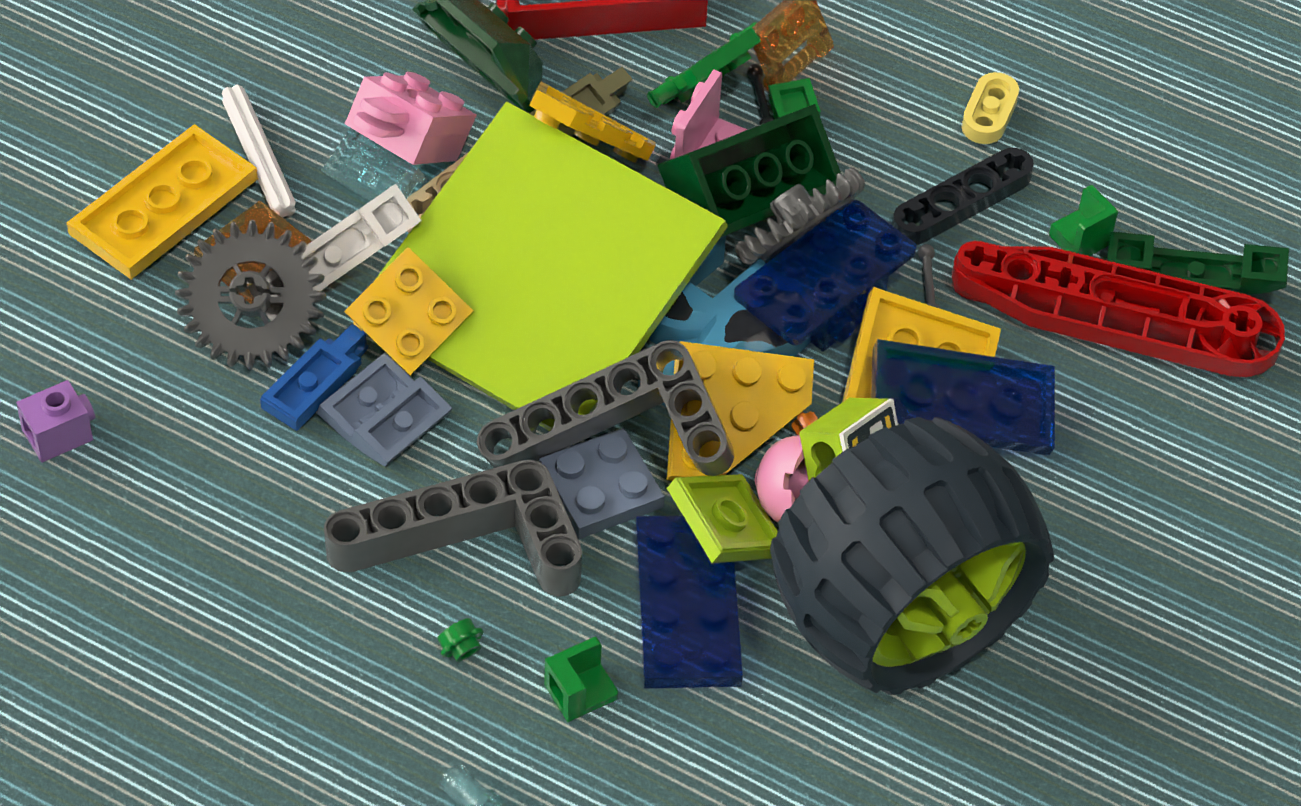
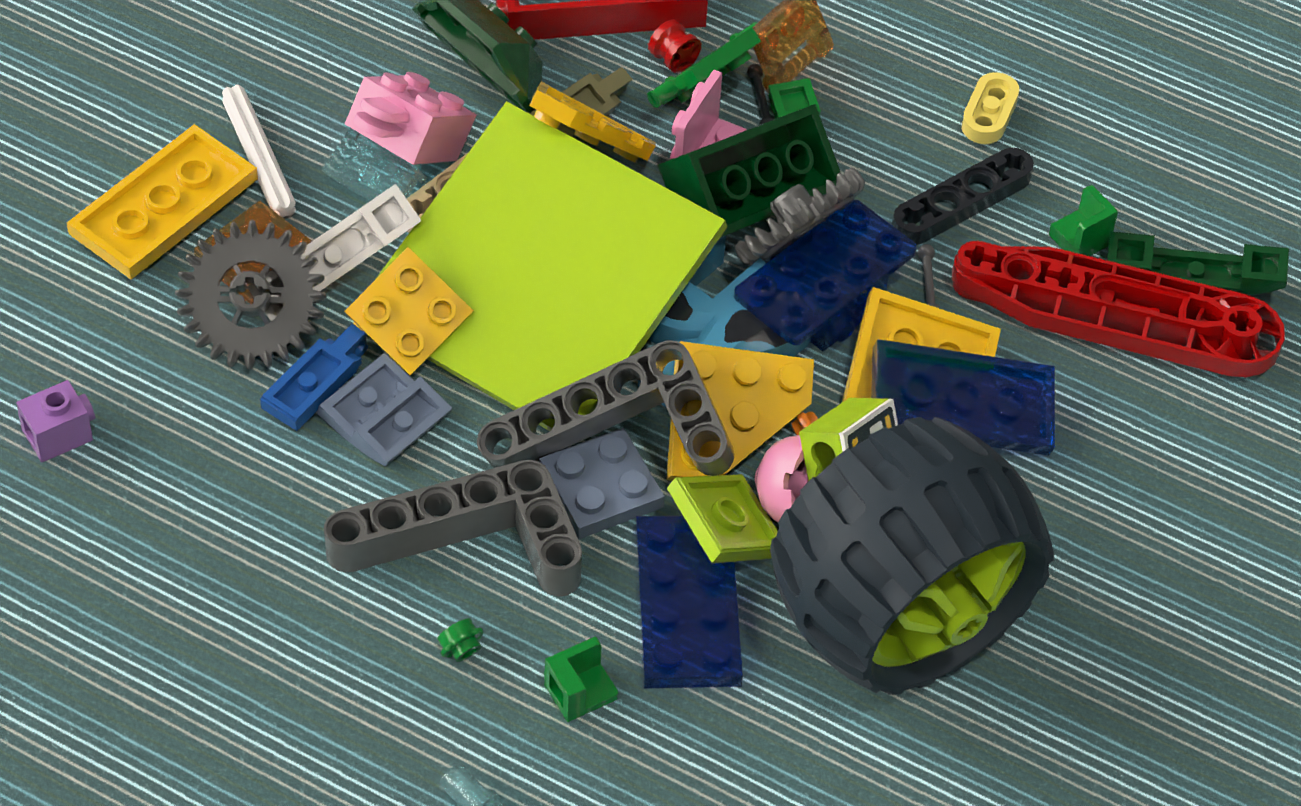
none -> red wheel [648,19,702,73]

